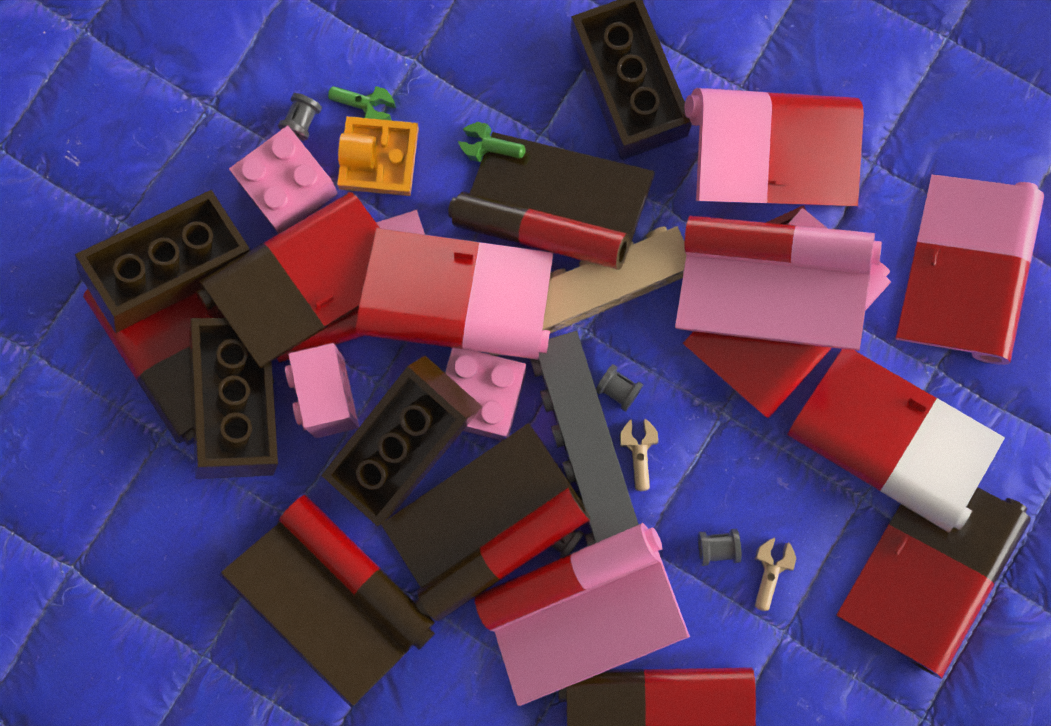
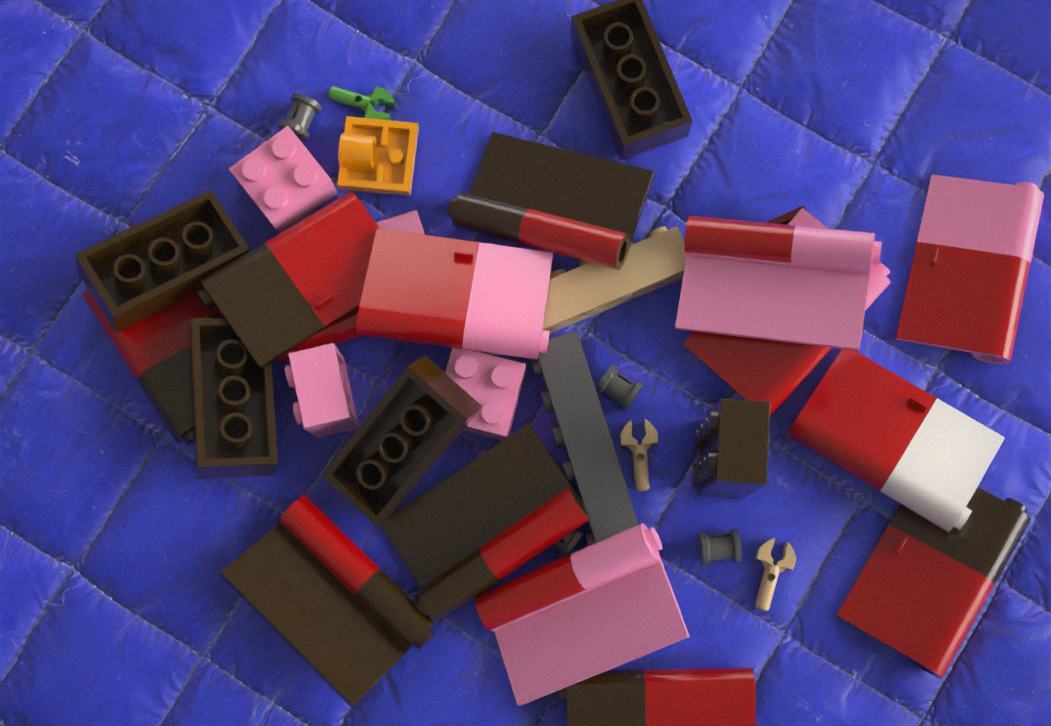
bright green bar [458,122,526,162] -> none
door [684,88,864,206] -> none
none -> dark brown brick [692,398,771,499]

